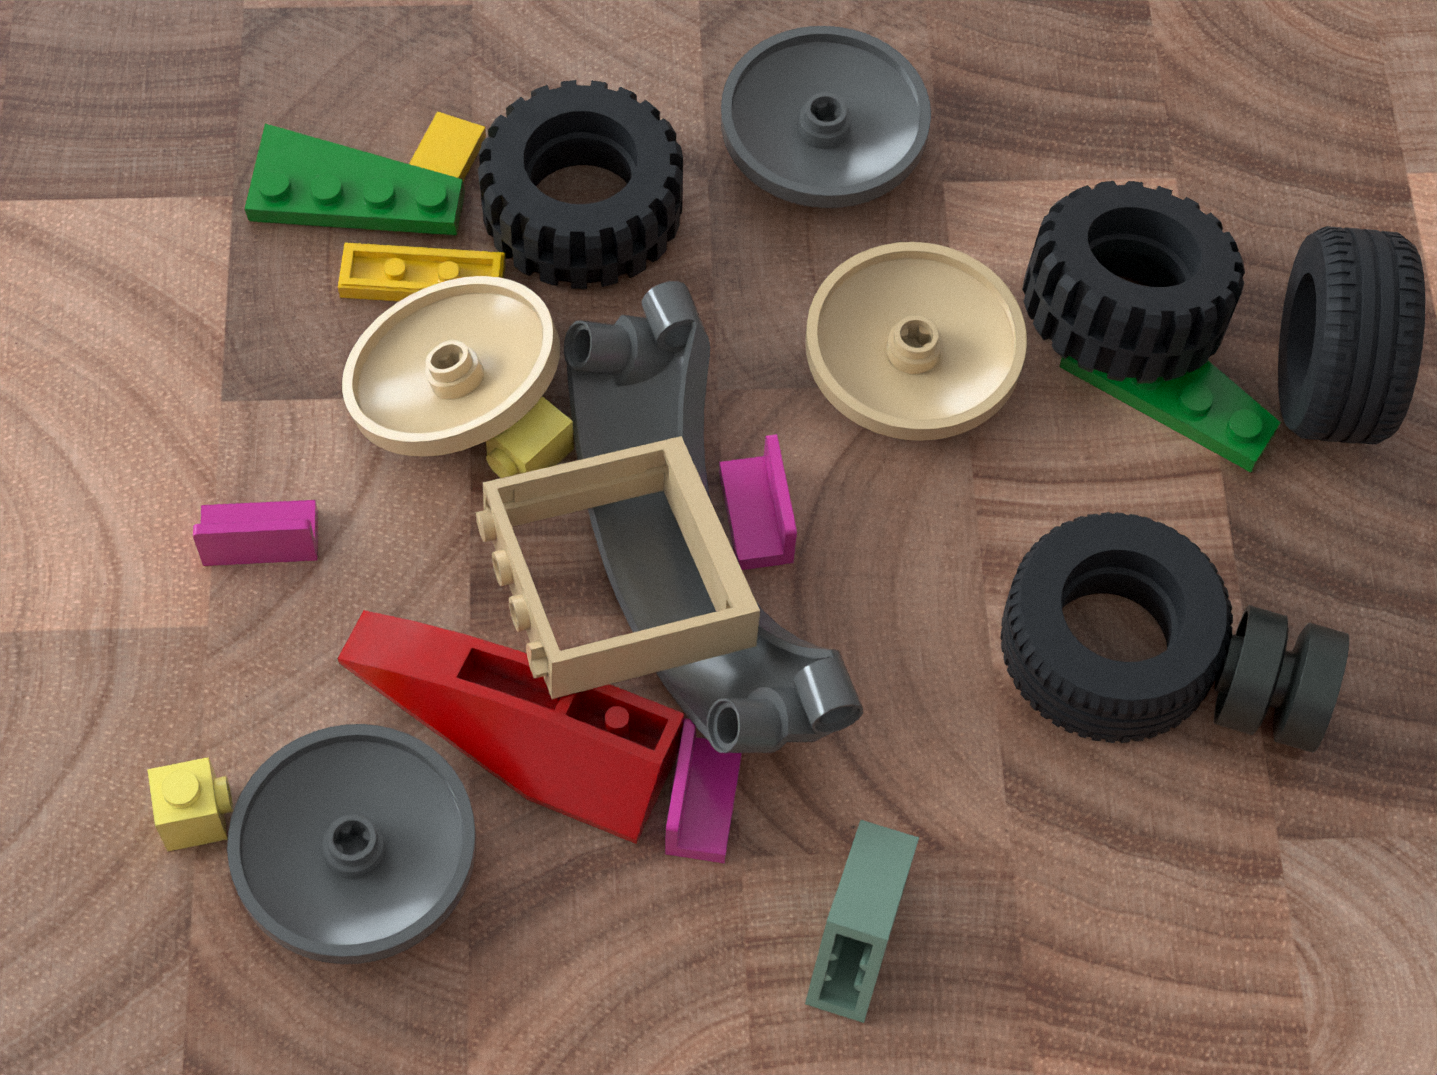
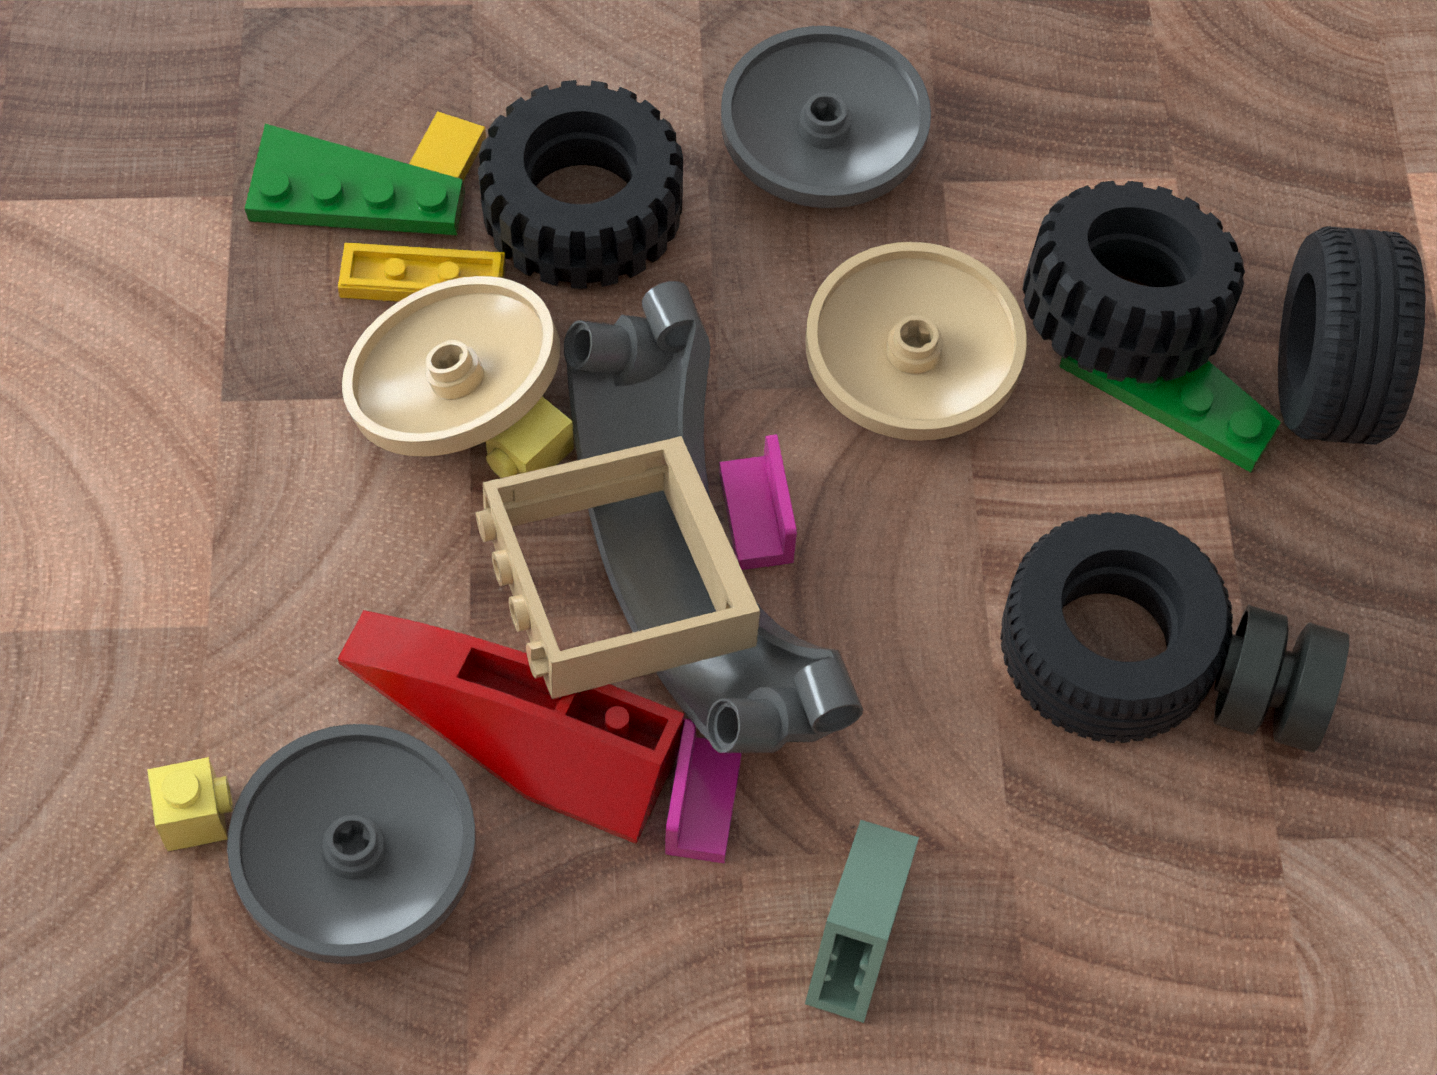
dark pink panel [193,500,318,566] -> none

